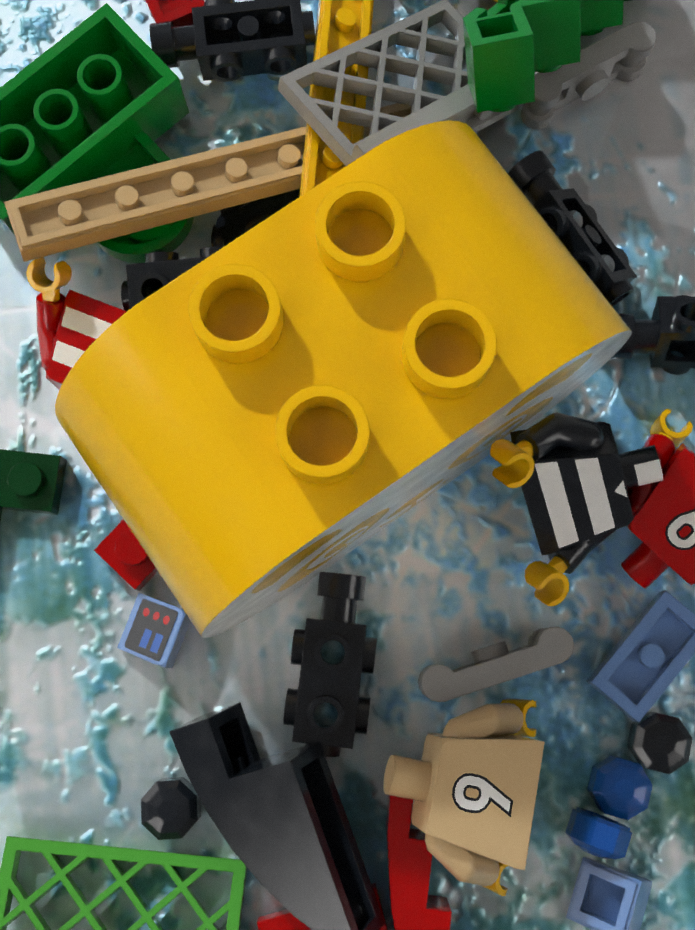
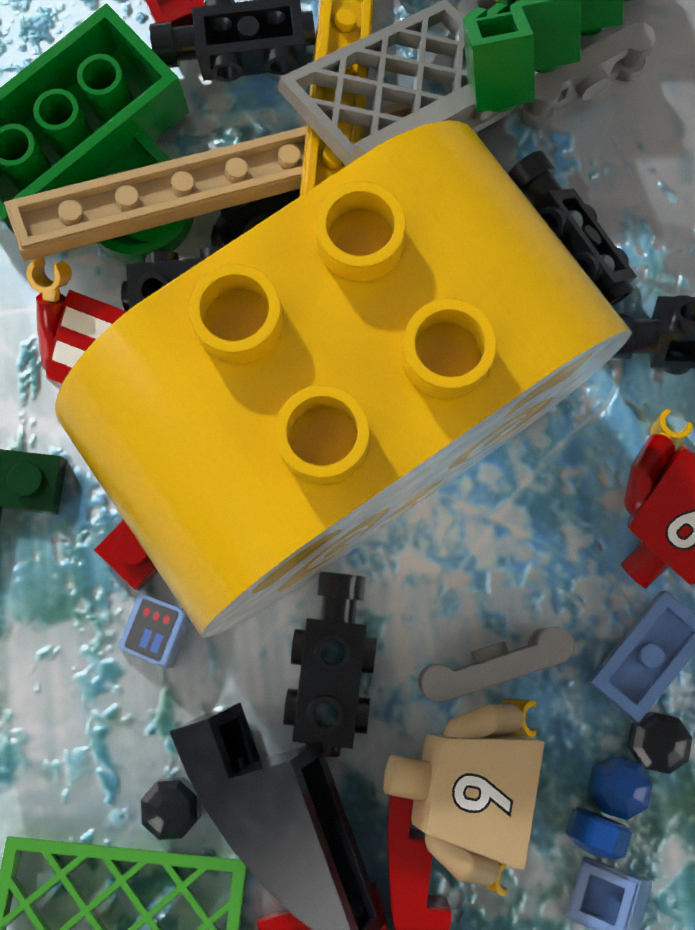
torso [490,412,664,606] -> none

